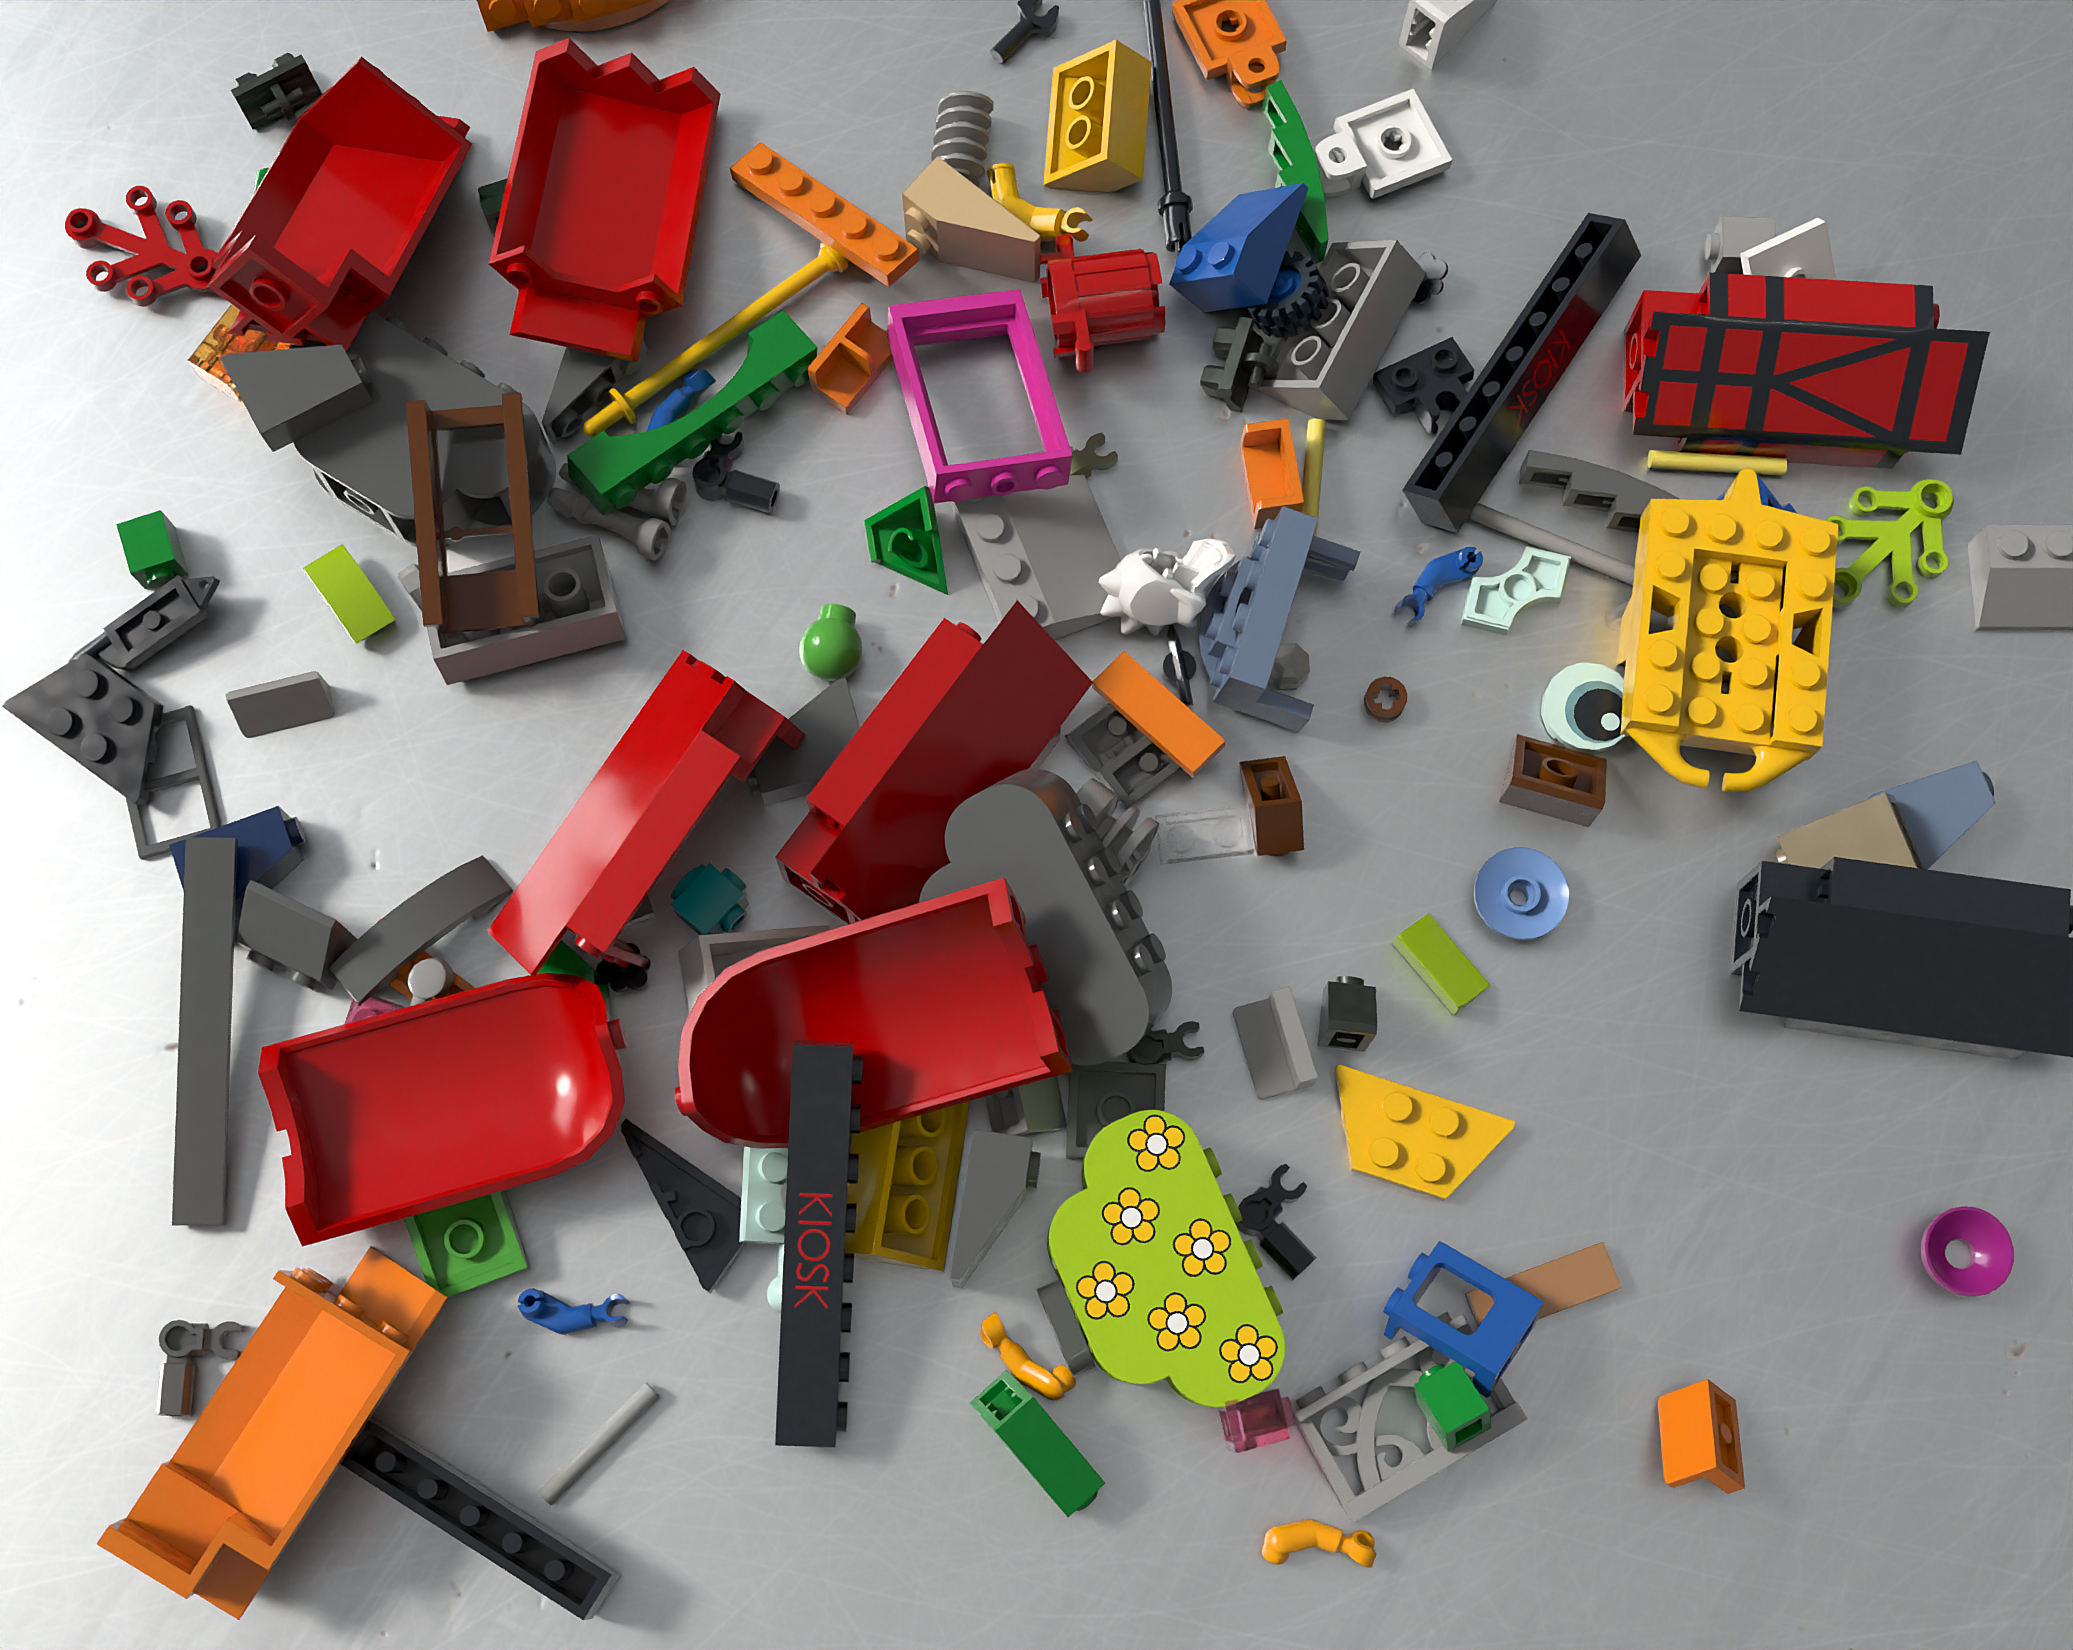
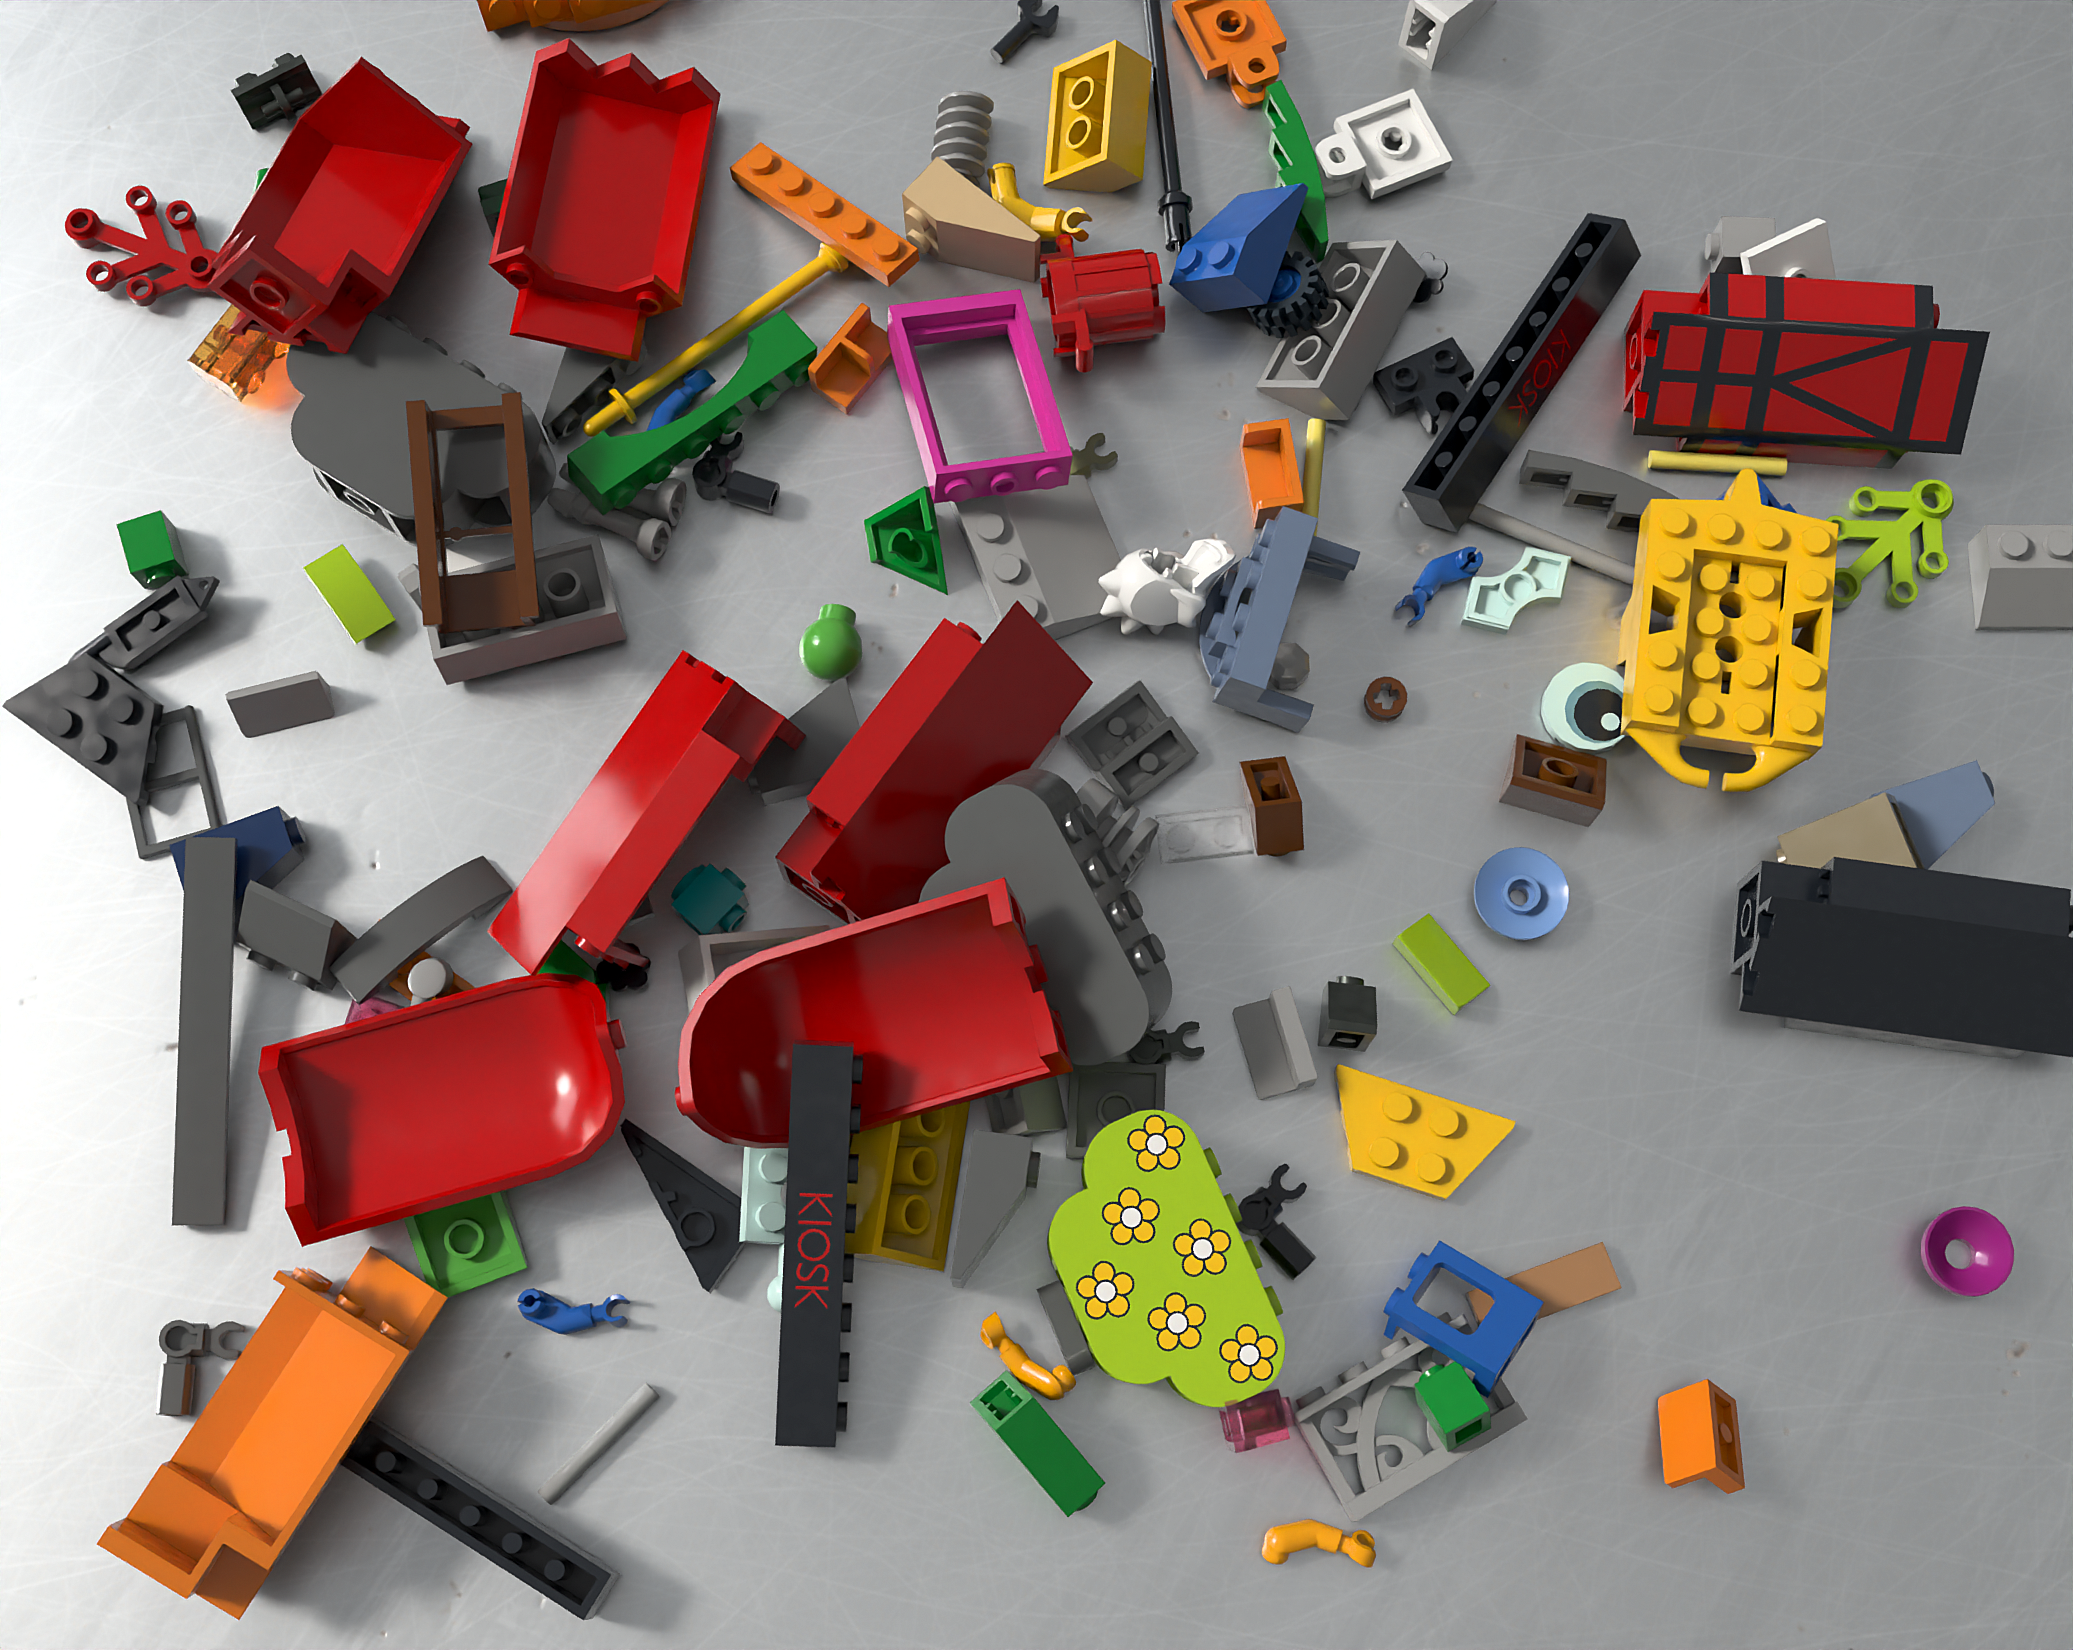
dark grey slope [220,345,373,452] -> none
orange tile [1092,651,1225,778] -> none
black piece [1163,625,1196,706] -> none
pearl dark grey hips [1200,317,1280,411] -> none

